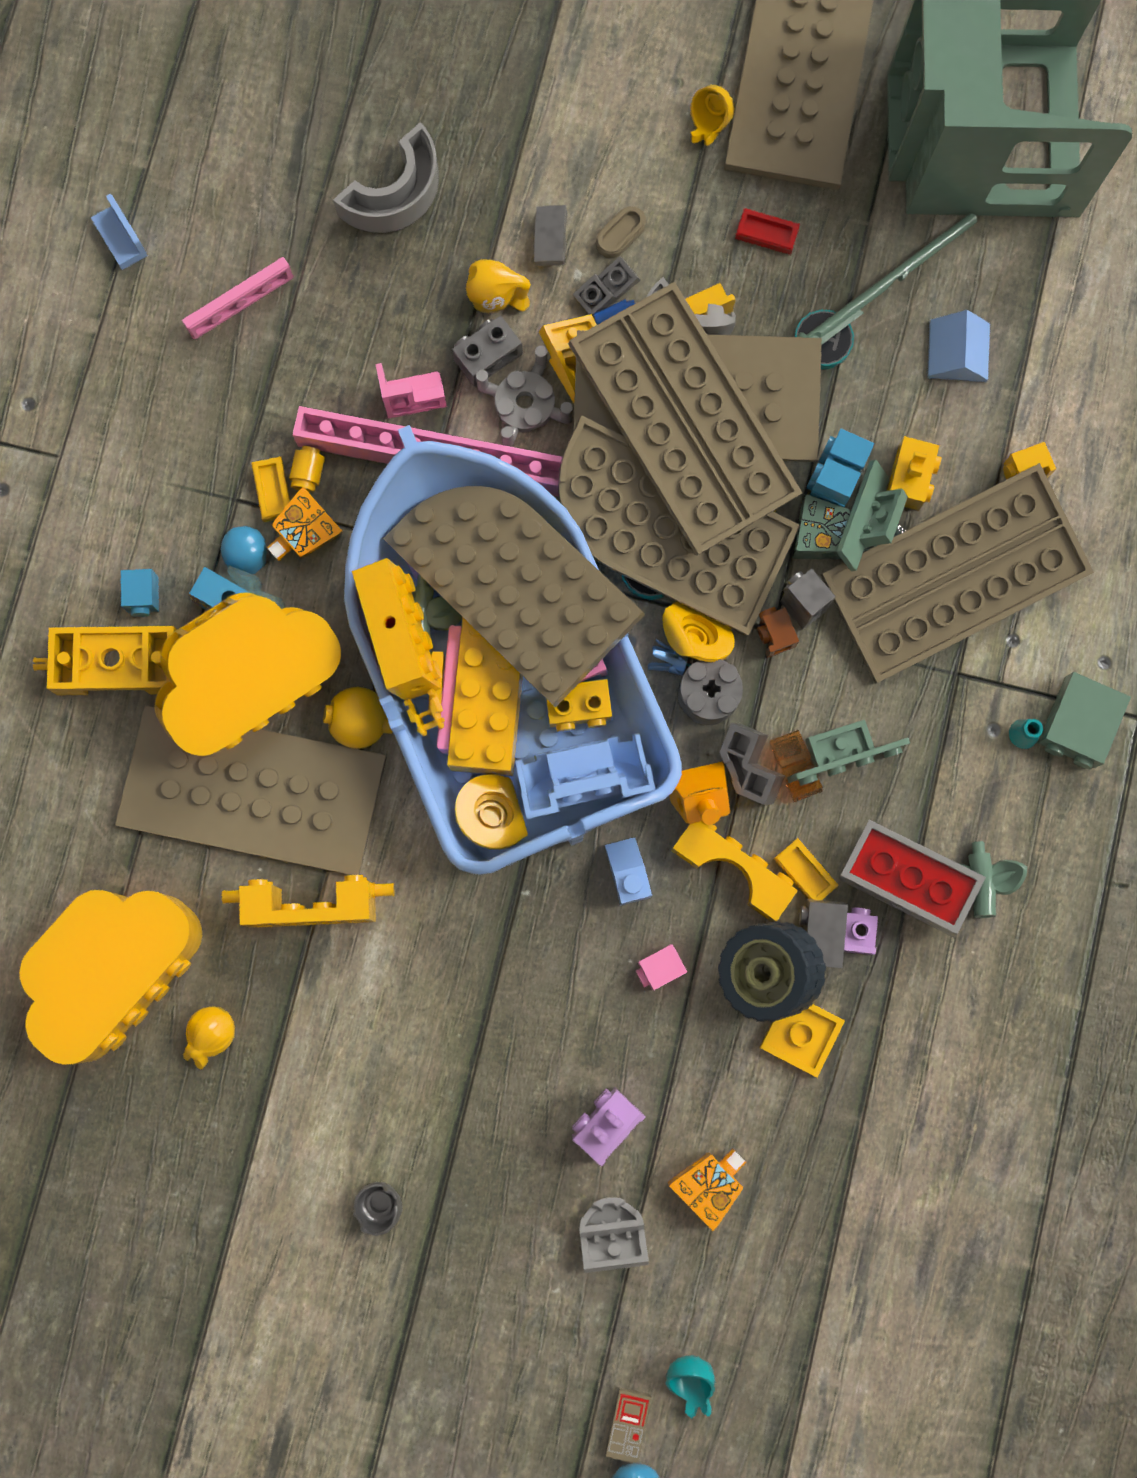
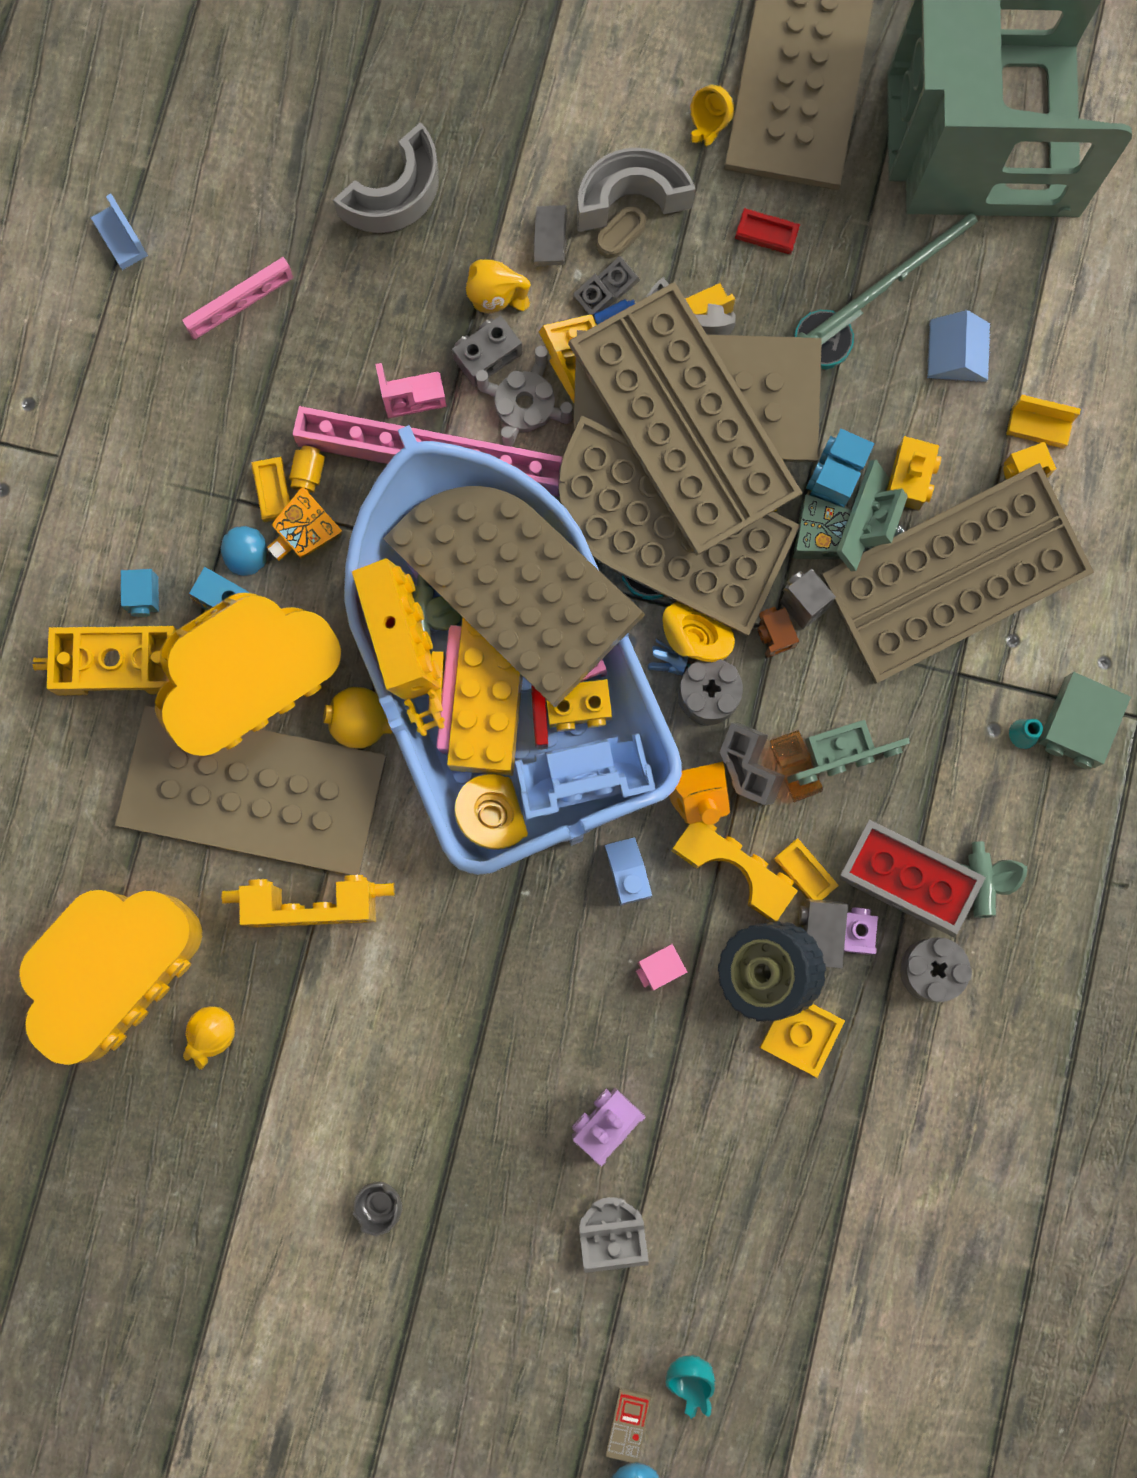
clear light blue slope [227,566,286,608] -> none
light orange torso [668,1149,746,1231] -> none
none -> red tile [531,685,548,750]
none -> light grey brick [577,148,696,232]
none -> flat silver brick [900,938,972,1002]
none -> yellow panel [1006,395,1081,449]

